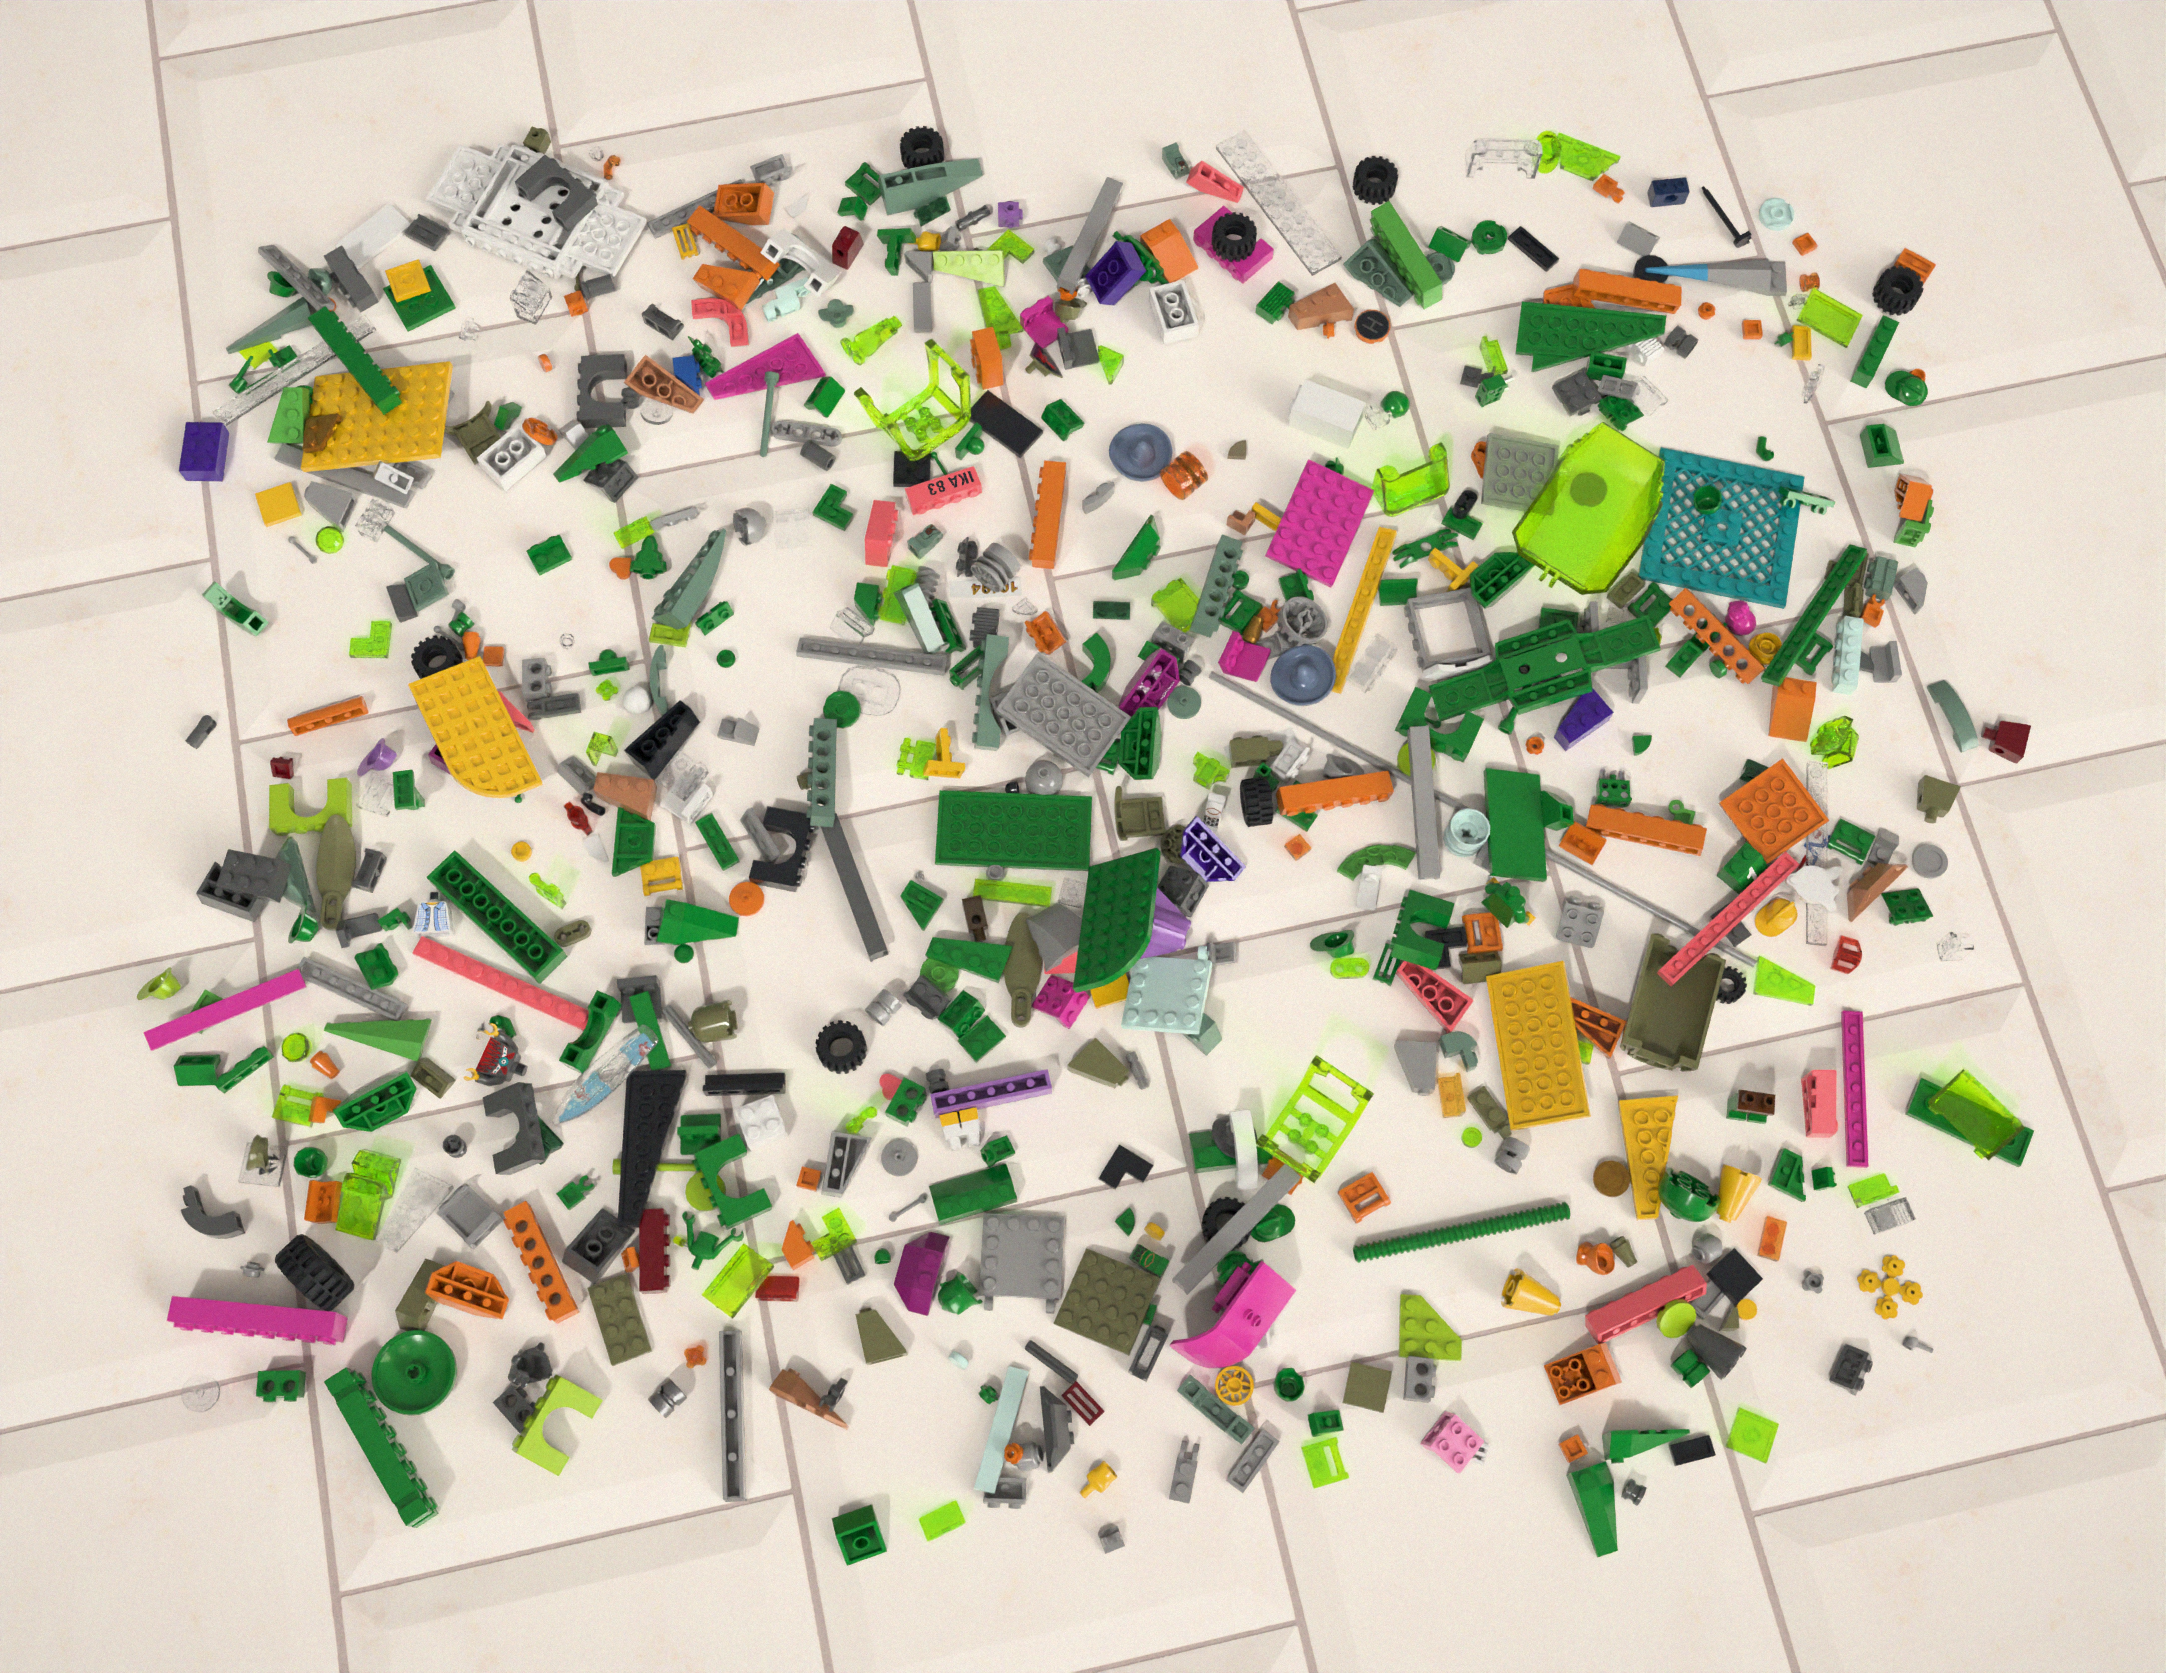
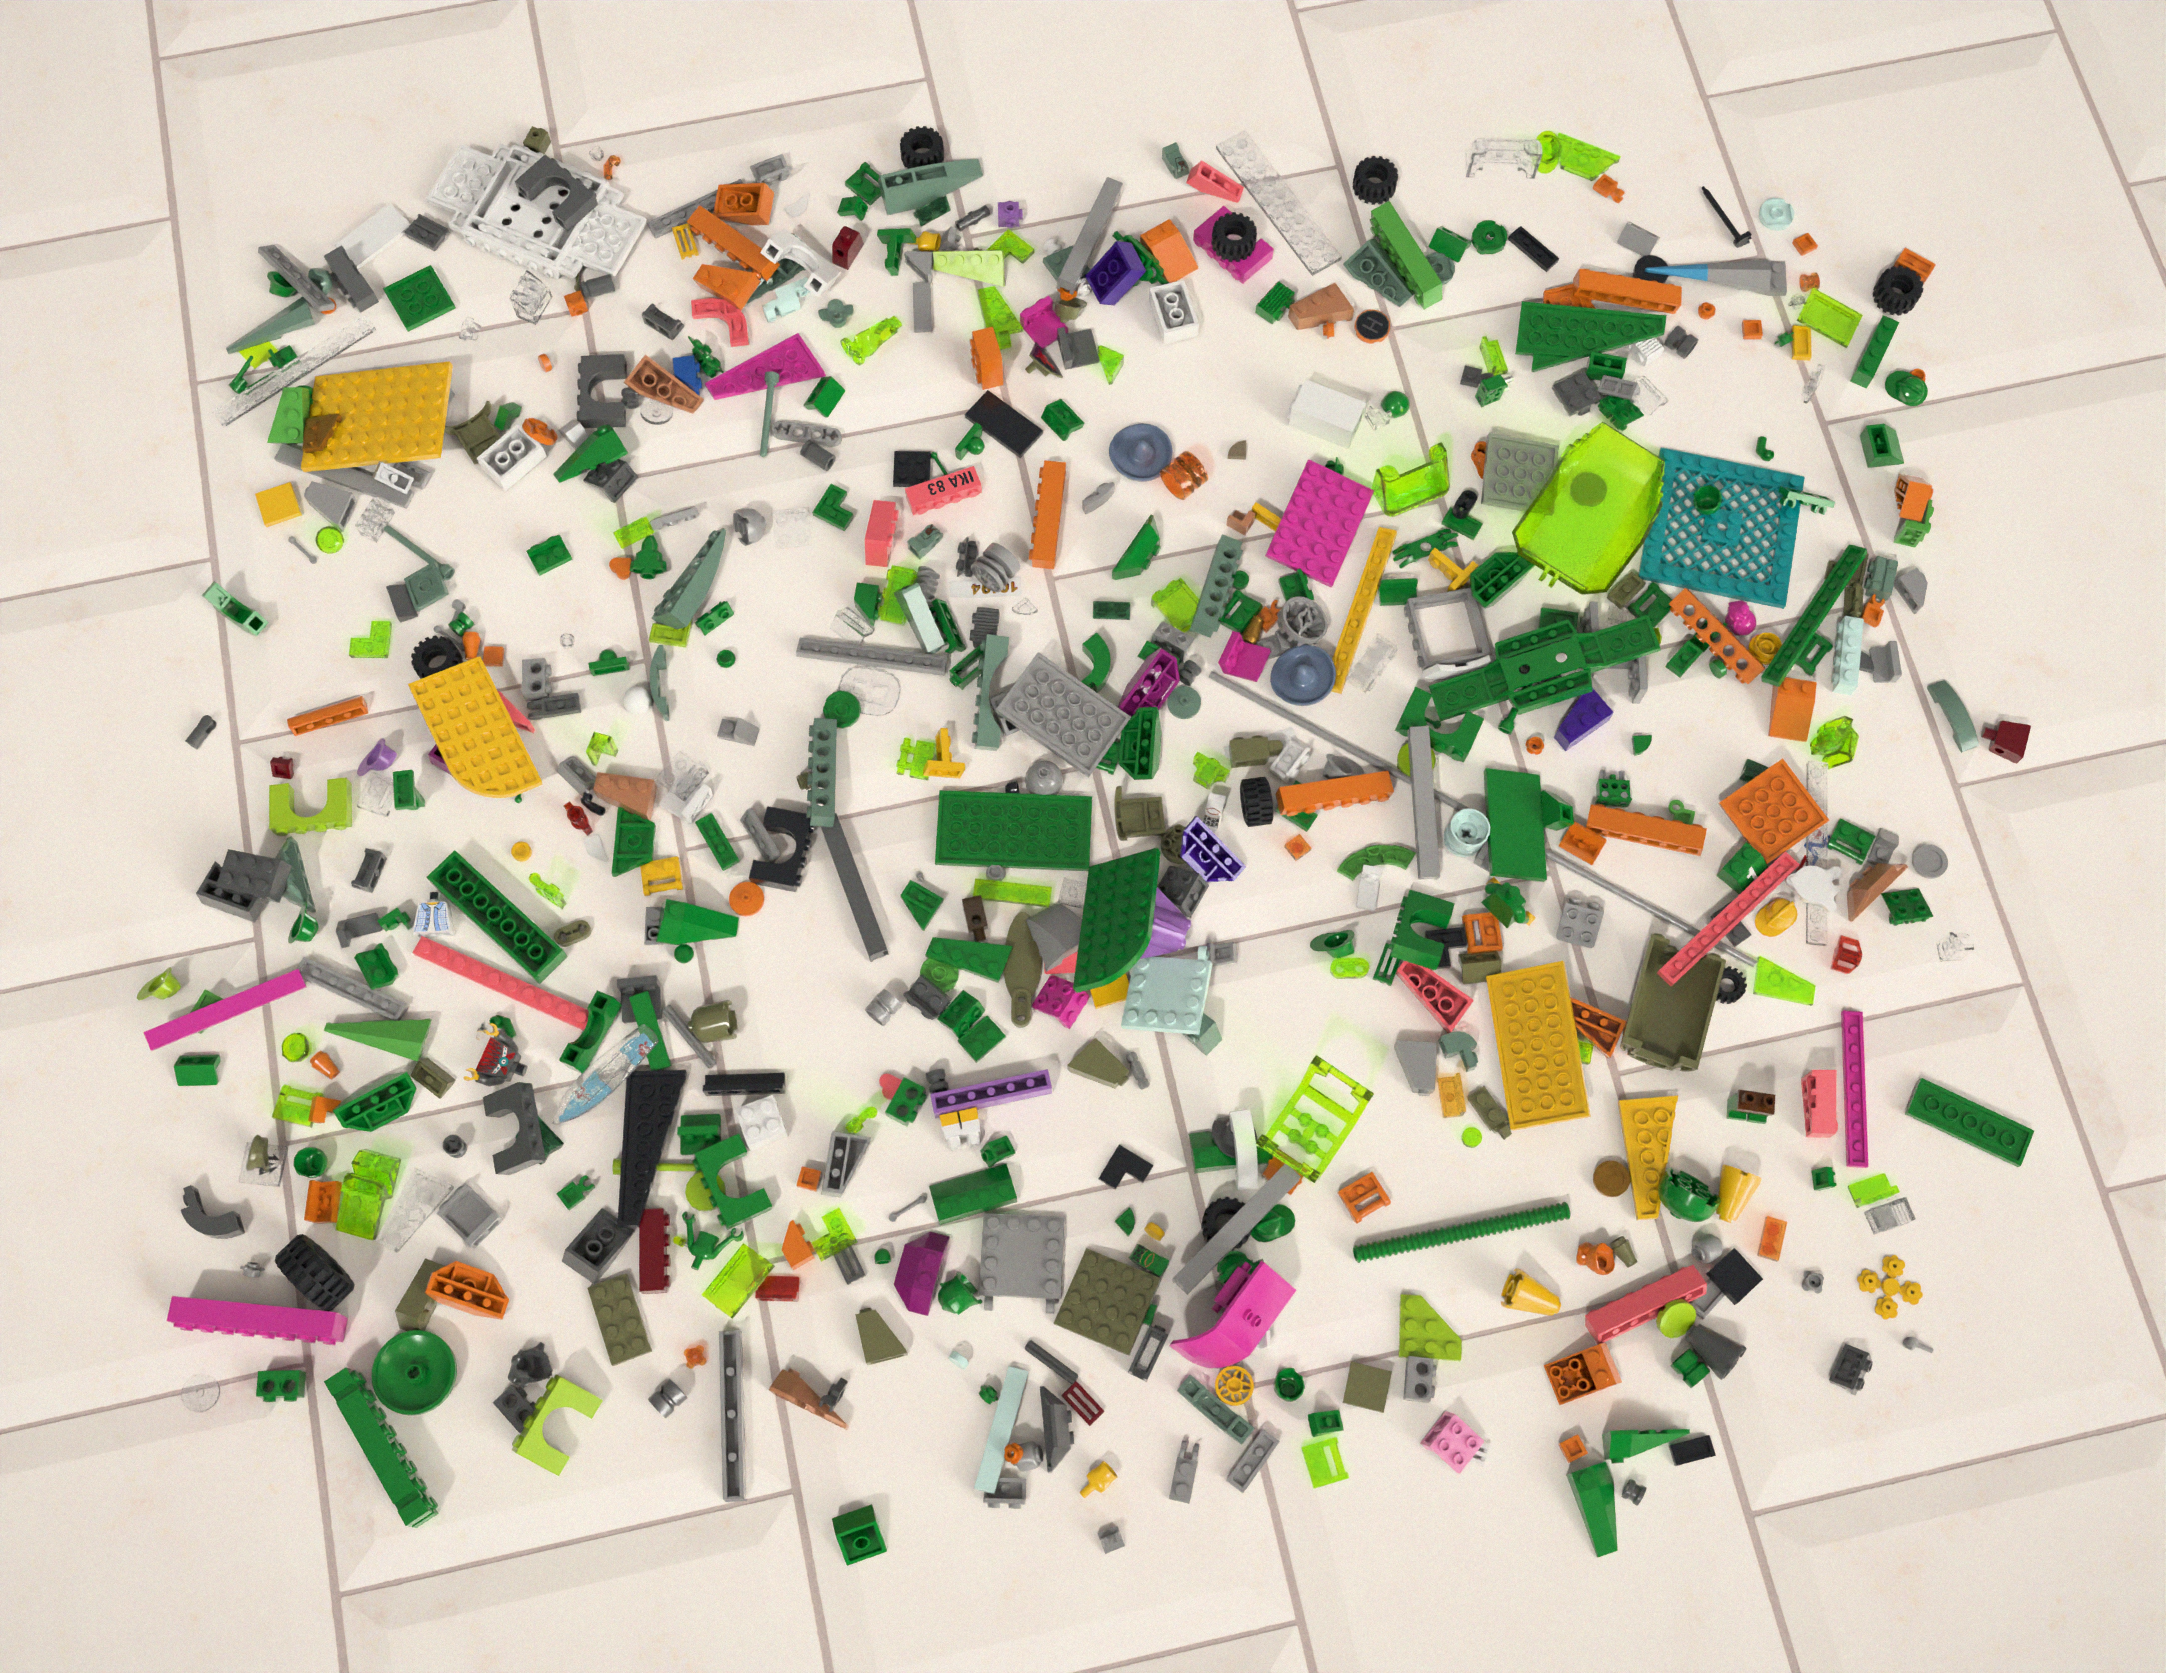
dark purple brick [179,422,229,482] -> none
green plate [214,1046,275,1094] -> none
green brick [308,306,402,415] -> none
olive plant [316,815,356,931] -> none
yellow tile [385,259,431,302] -> none
orange brick [503,1201,580,1324] -> none
clear neon green plate [595,679,618,701] -> none
orange plate [621,1247,639,1273] -> none
black wedge [624,700,700,781] -> none
black tyre [815,1020,867,1074] -> none
clear neon green windscreen [854,339,971,461] -> none
light grey piece [881,1140,918,1177] -> none
clear neon green panel [919,1500,967,1542] -> none
orange bracket [1024,611,1067,655] -> none
green piece [1253,763,1280,793] -> none
light grey wheel [1494,1137,1530,1175] -> none
dark blue brick [1647,177,1690,207] -> none
olive slope [1719,1307,1740,1331] -> none
clear neon green plate [1725,1407,1779,1464] -> none
yellow tile [1735,1299,1757,1321] -> none
green wing [1768,1148,1806,1202] -> none
olive torso [1917,775,1961,824] -> none
clear neon green windscreen [1927,1067,2025,1161] -> none

